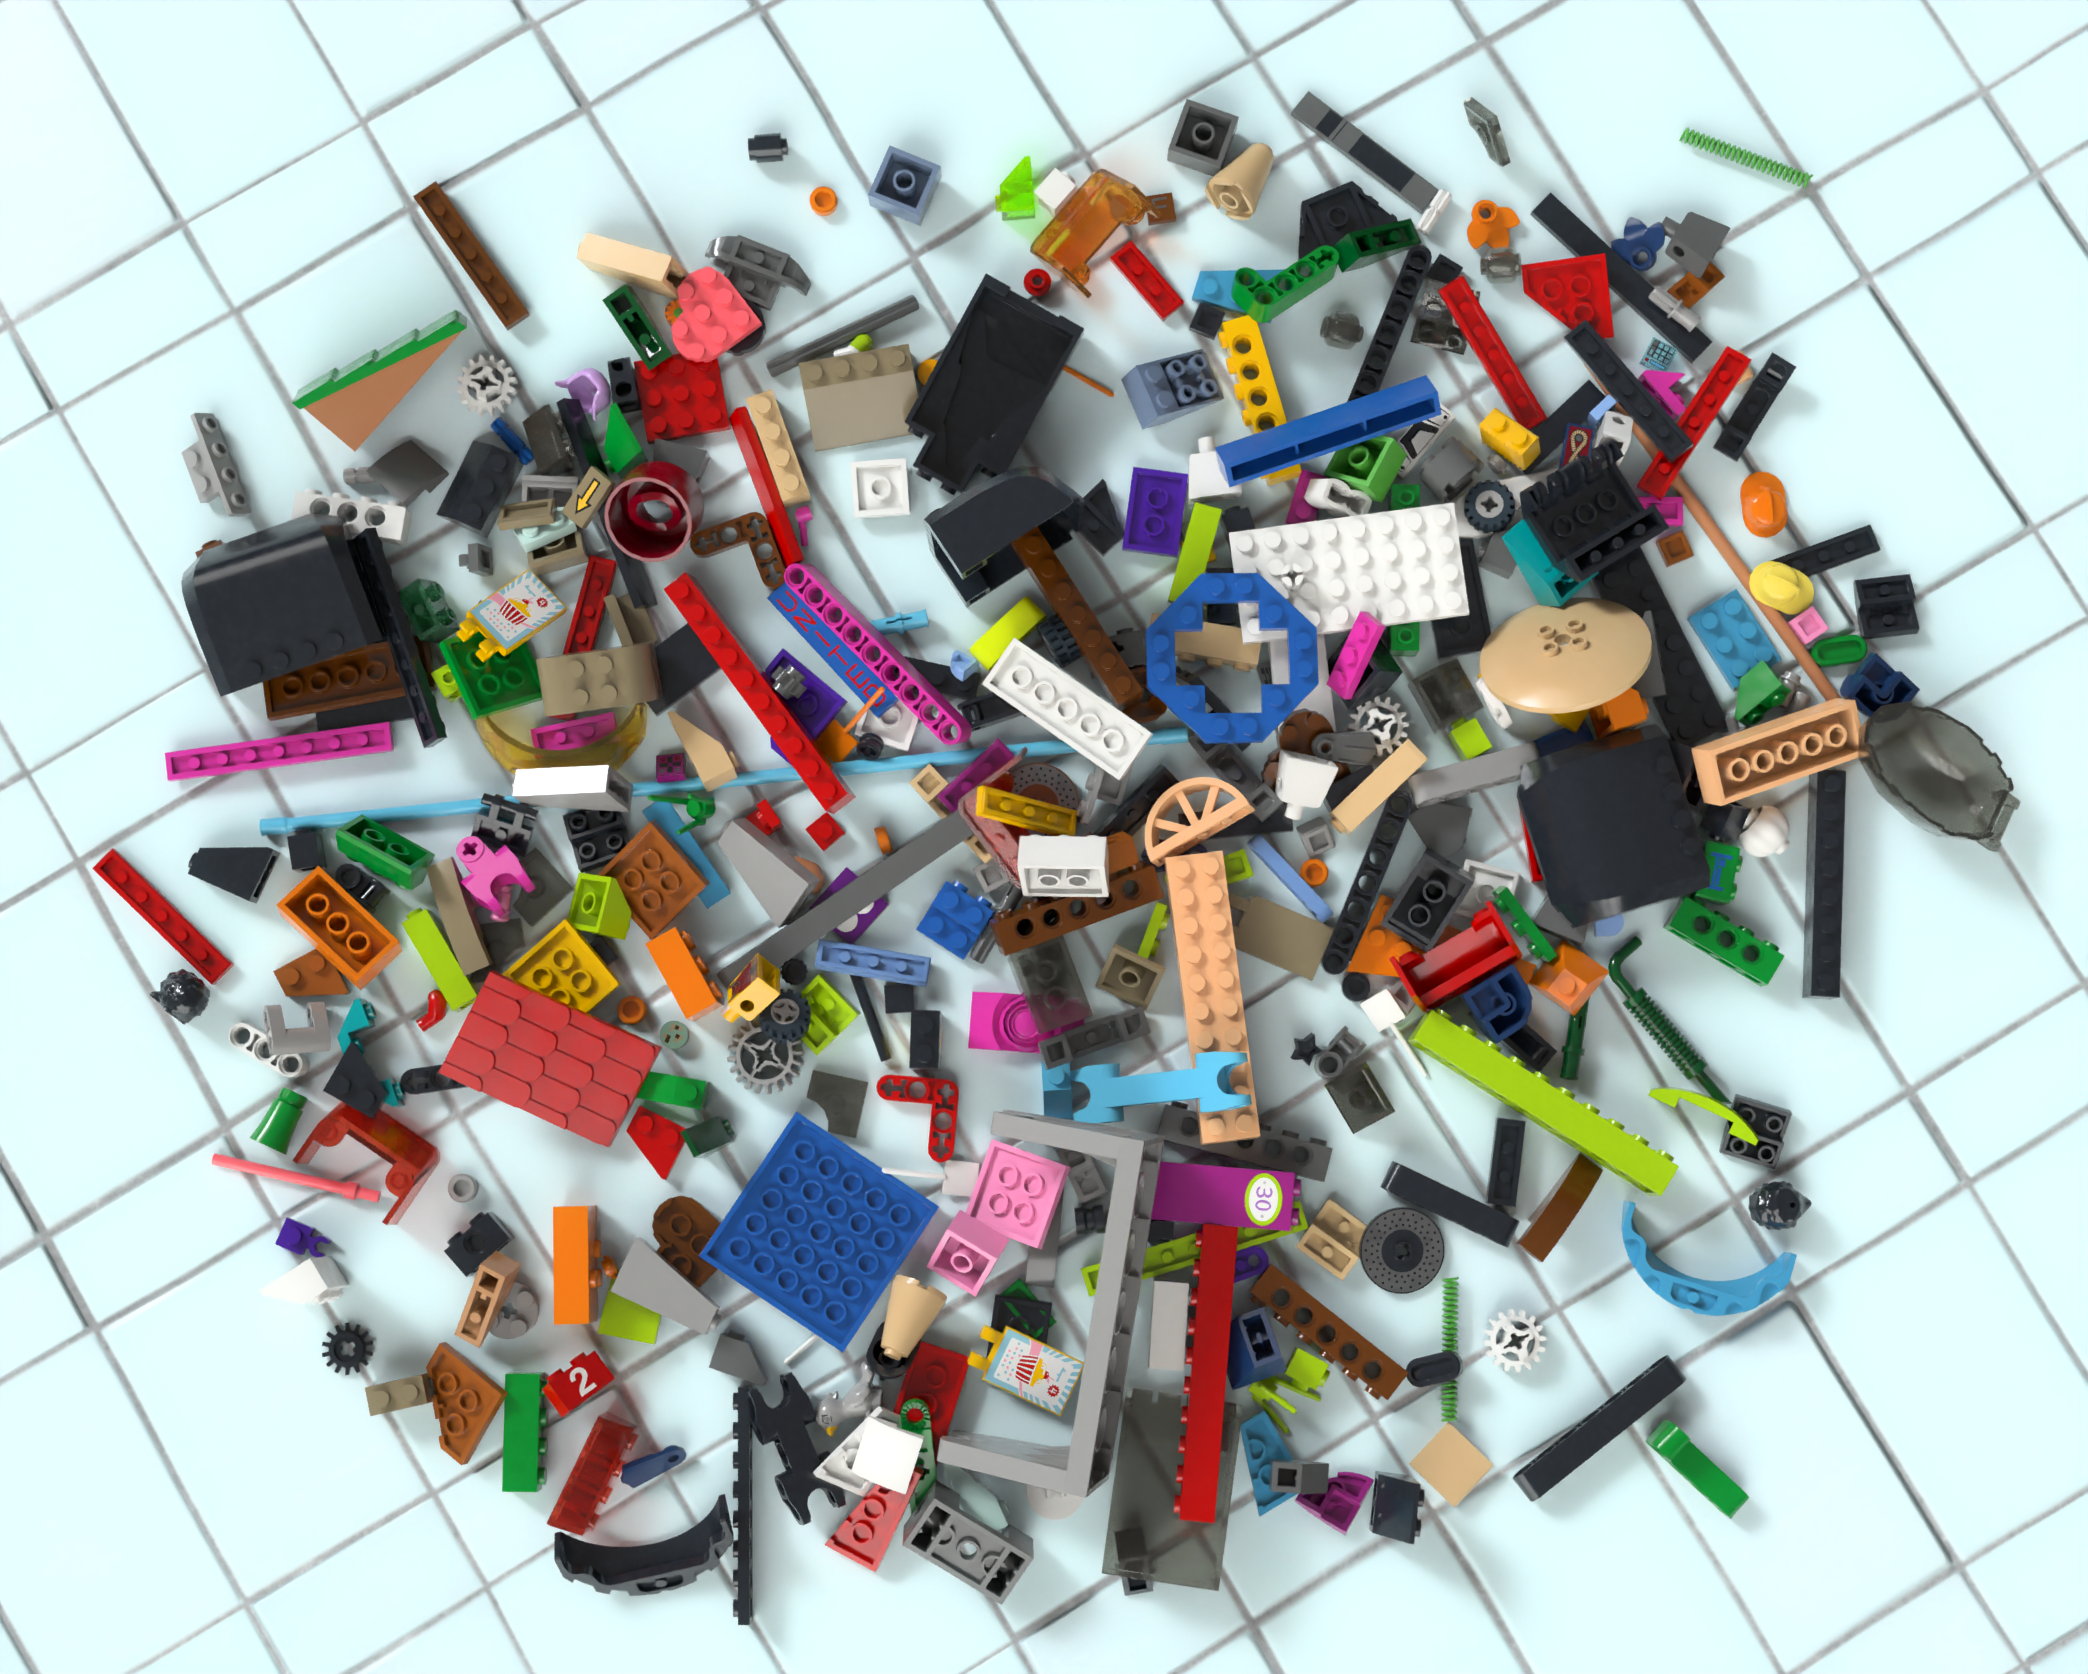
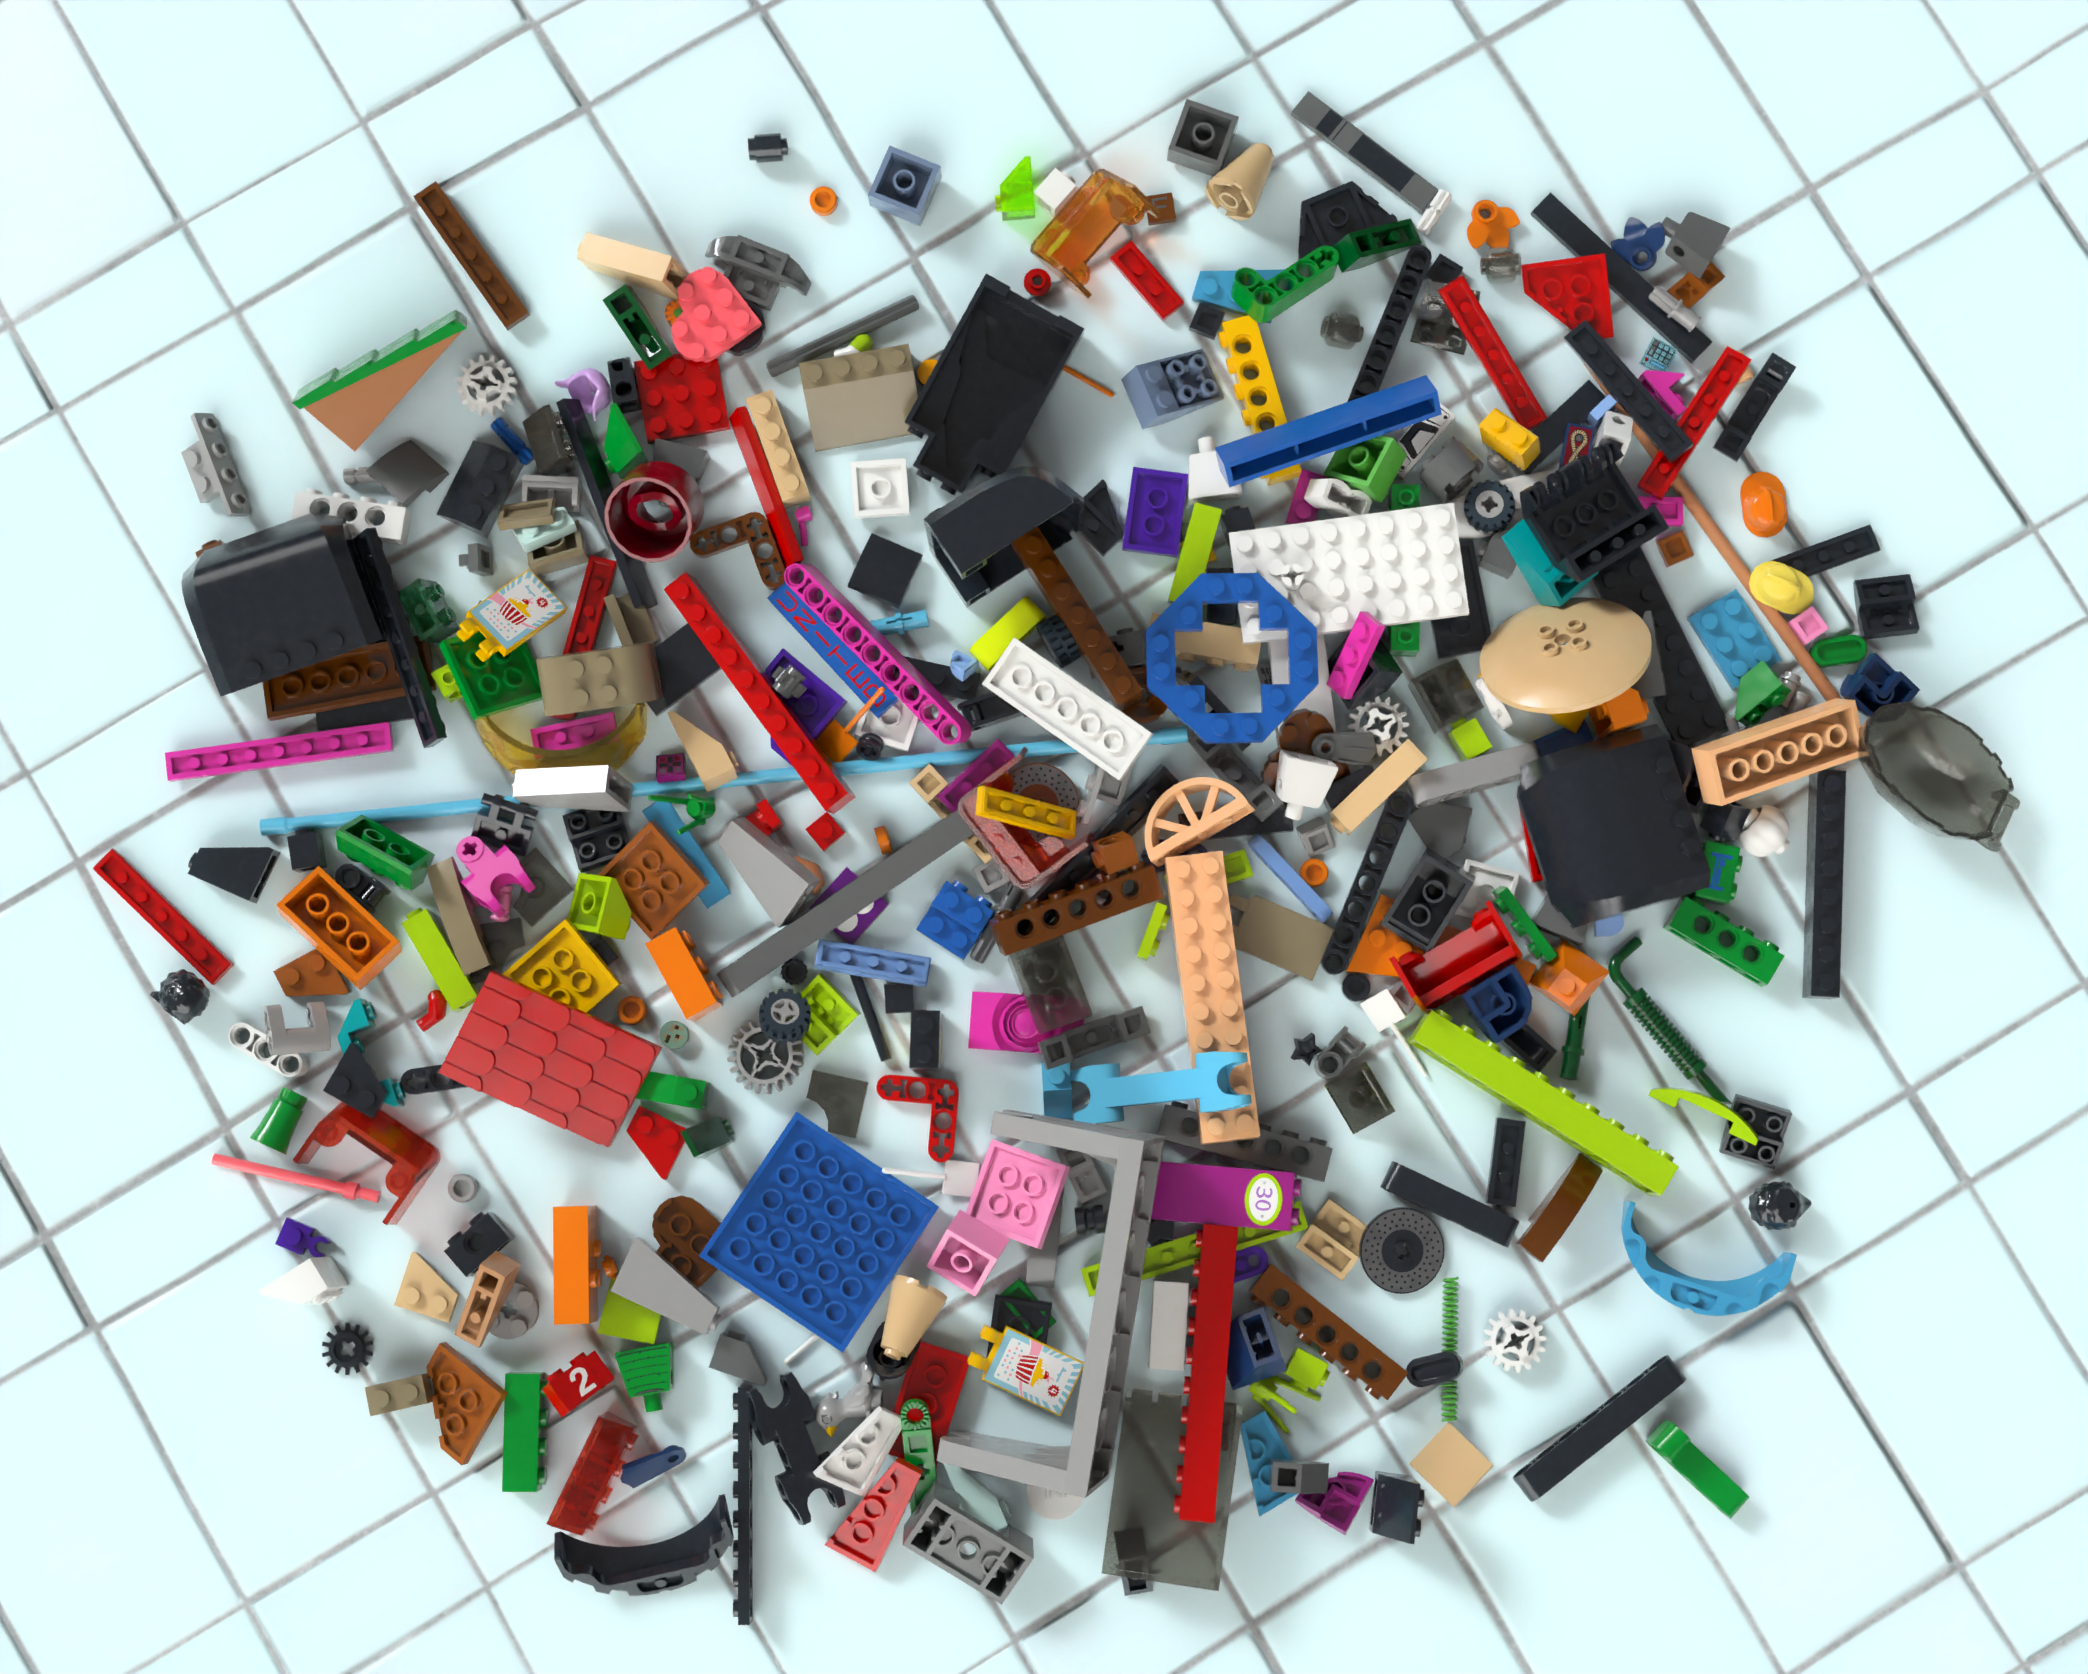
dark tan tile [561,466,616,529] -> none
yellow torso [721,953,780,1023] -> none
white slope [851,1415,924,1494] -> none
white slope [1017,835,1109,897] -> none
dark tan slope [1095,944,1166,1010] -> none
clear smoke tile [1463,97,1511,167] -> none
bright green piece [1679,127,1814,189] -> none
none -> tan wing [394,1252,460,1323]
none -> green torso [615,1341,673,1412]
none -> black slope [848,533,923,609]

